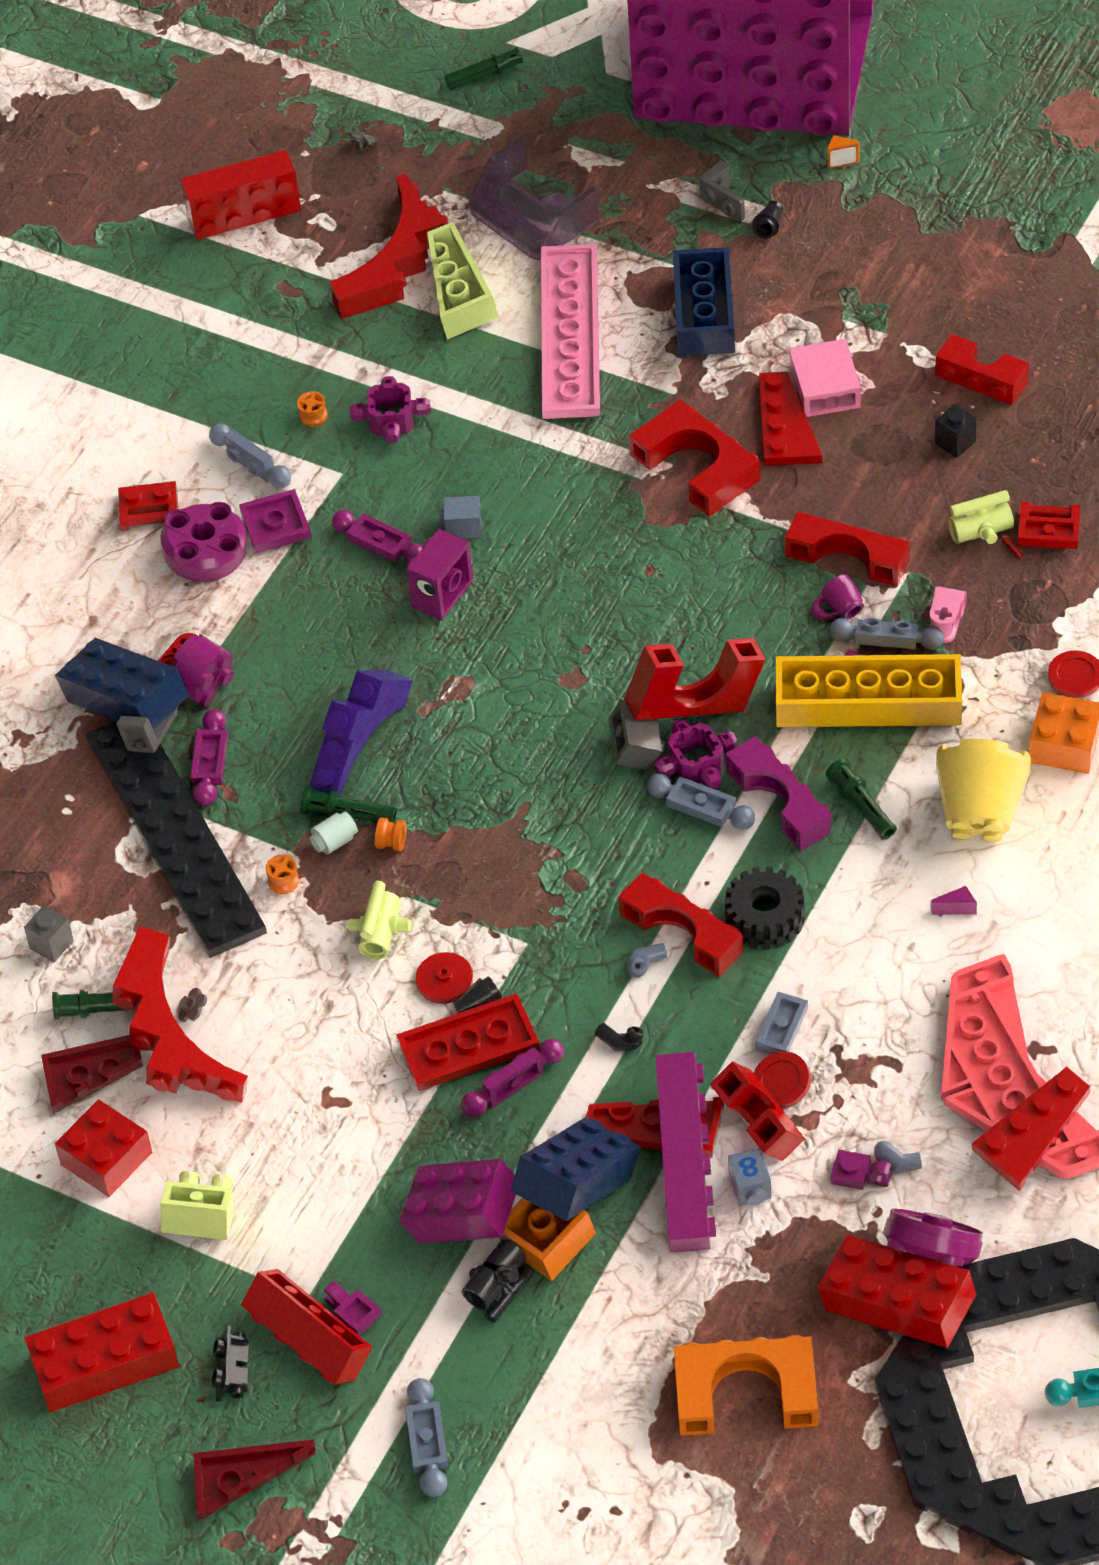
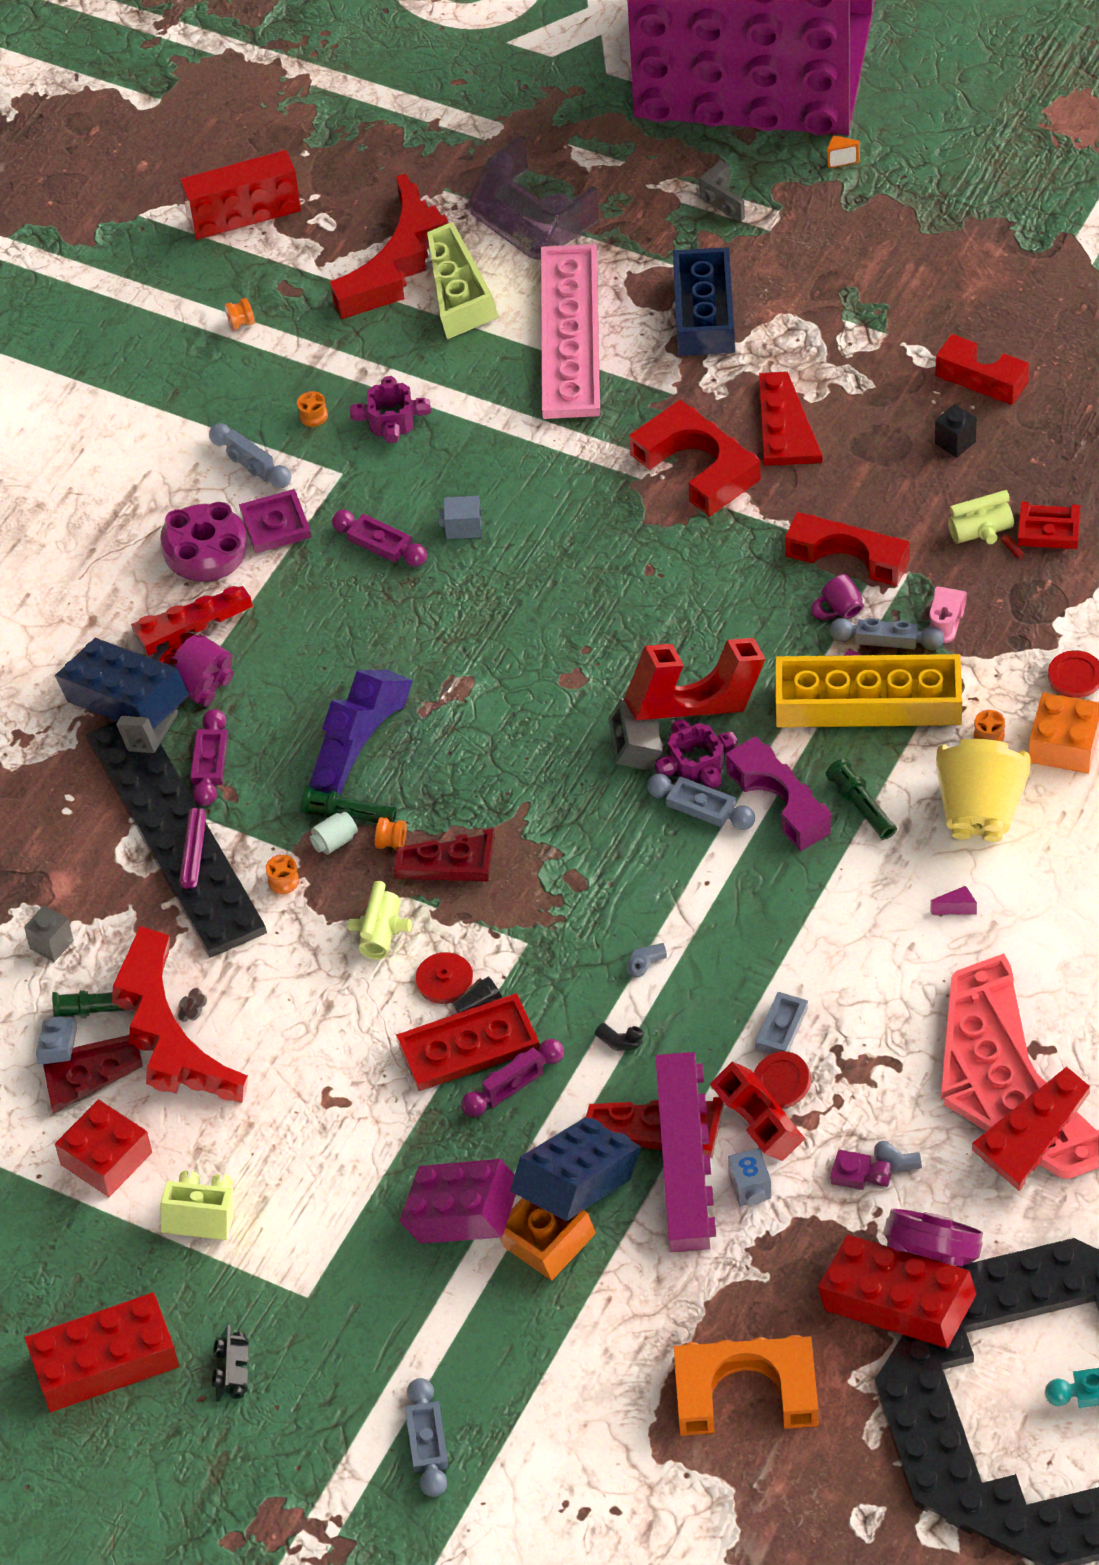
red plate [118,481,179,531] -> none
dark red wing [194,1439,316,1519] -> none
red brick [241,1269,373,1384] -> none
magenta plate [324,1281,382,1336] -> none
dark grey plant [348,131,379,148] -> none
magenta brick [406,529,473,620] -> none
dark green axle [445,47,523,90] -> none
black pin [461,1239,535,1323] -> none
red arch [618,872,743,978] -> none
black tyre [725,867,805,950] -> none
black cone [752,201,783,239] -> none
bright pink brick [789,339,861,417] -> none
none -> sand blue plate [36,1016,77,1065]
none -> red wing [131,586,253,656]
none -> magenta axle [179,808,206,889]
none -> orange wheel [224,298,255,331]
none -> dark red wing [394,828,495,882]
none -> orange wheel [974,710,1005,742]

